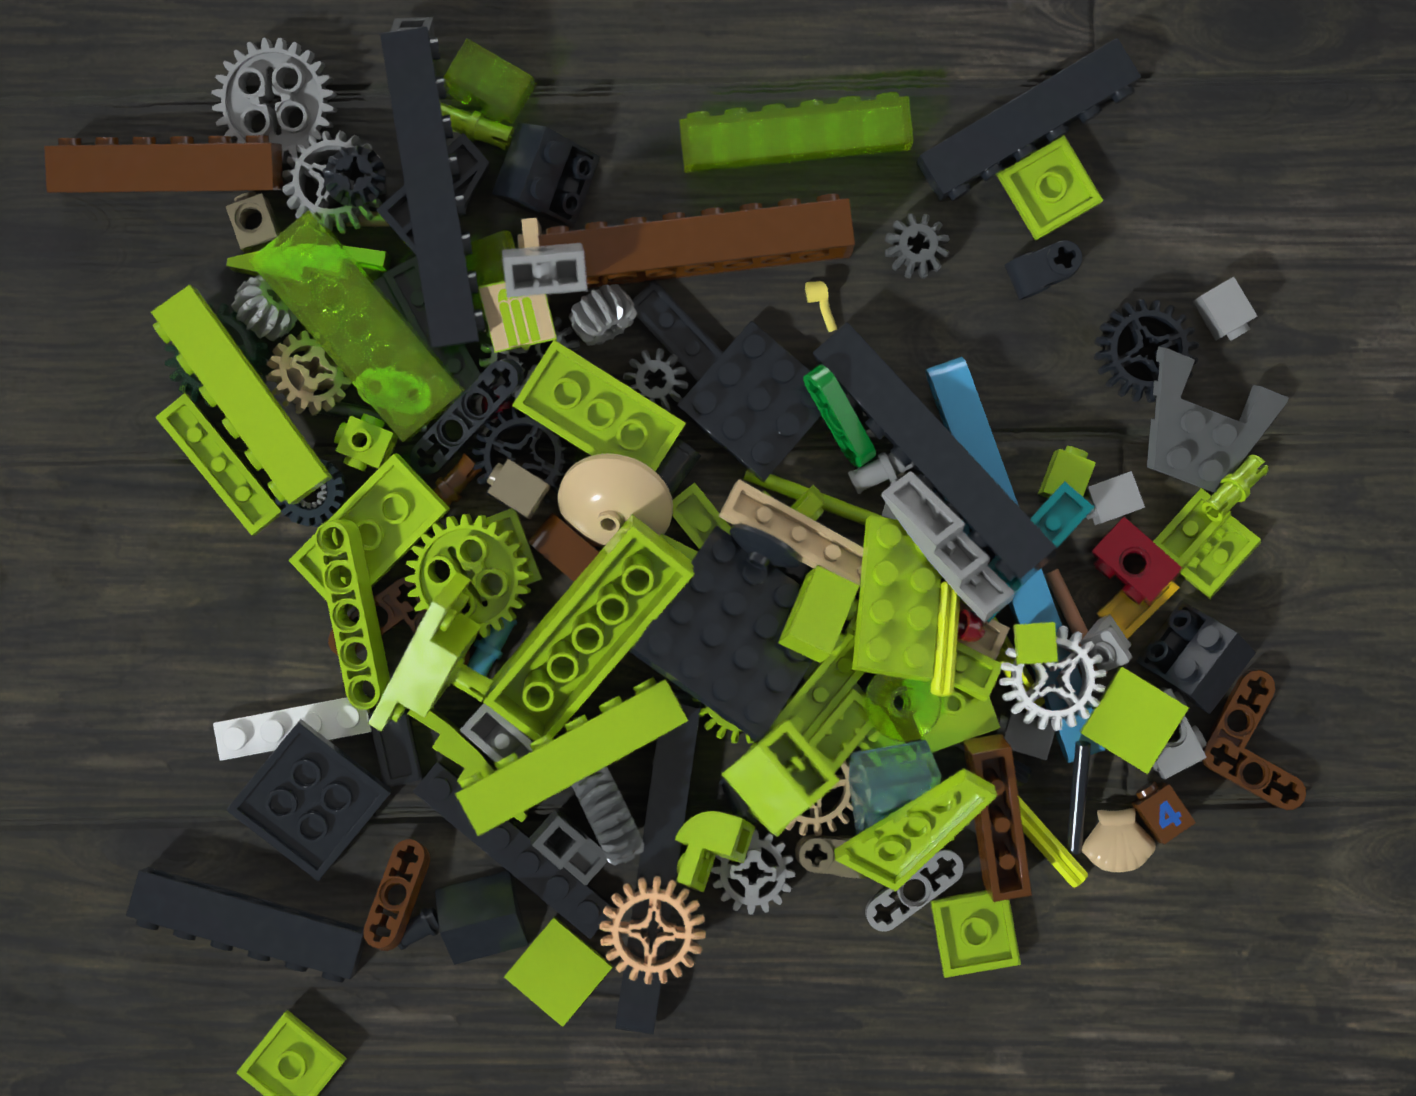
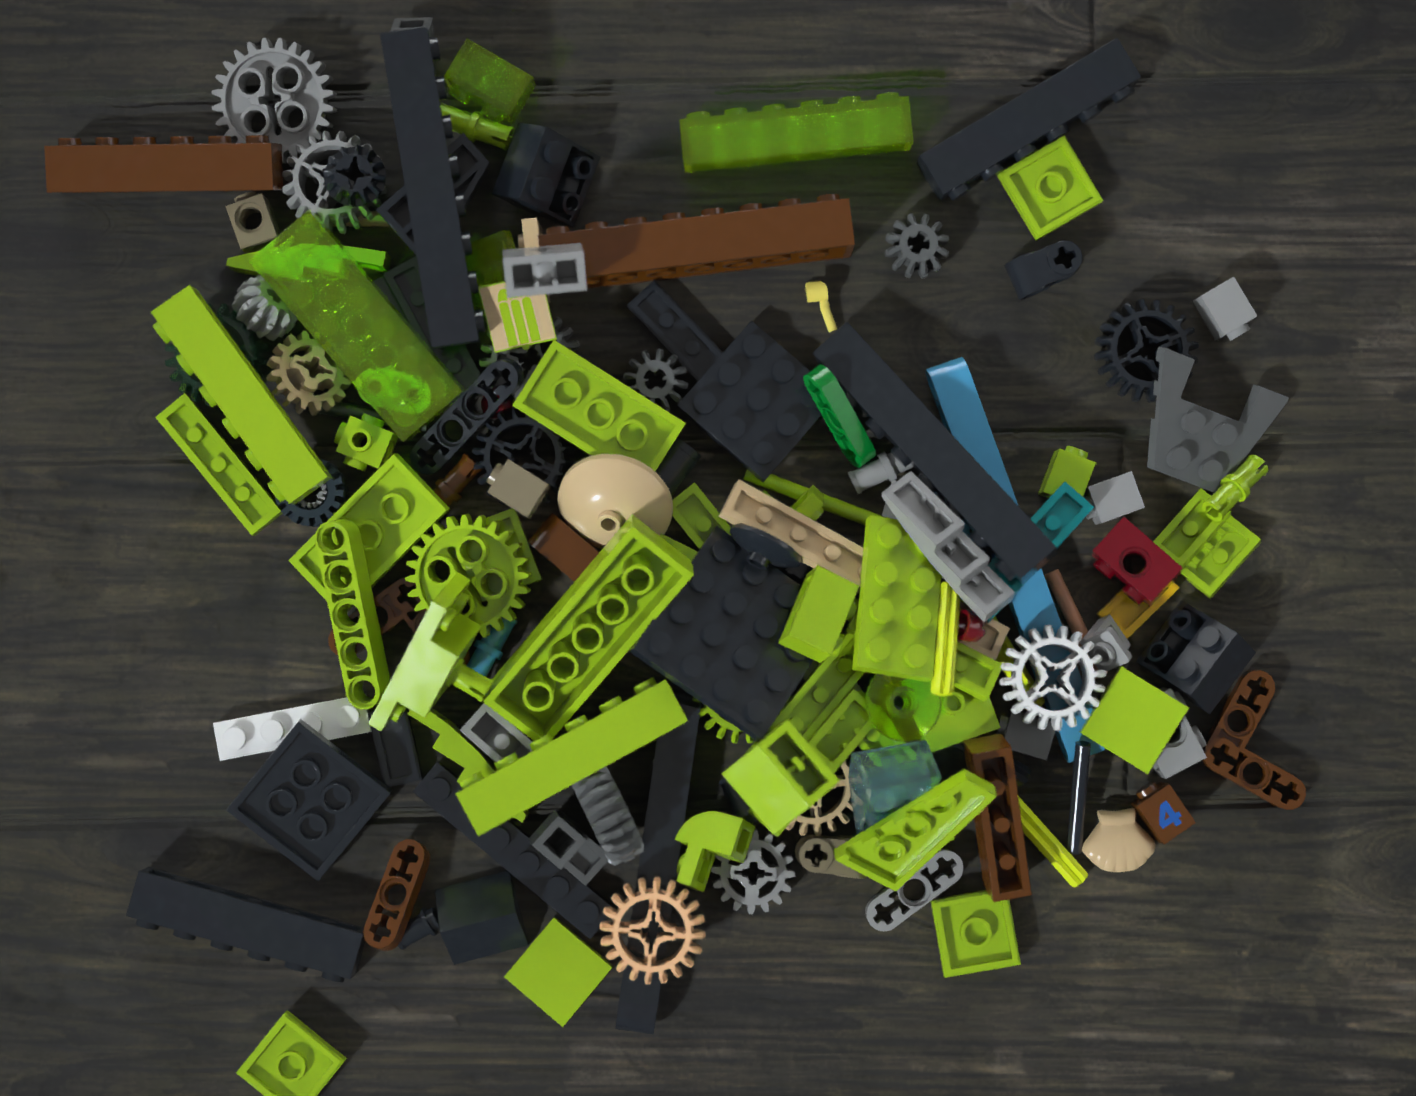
light grey gear [569,284,637,345] -> none
lime tile [1014,622,1058,665] -> none

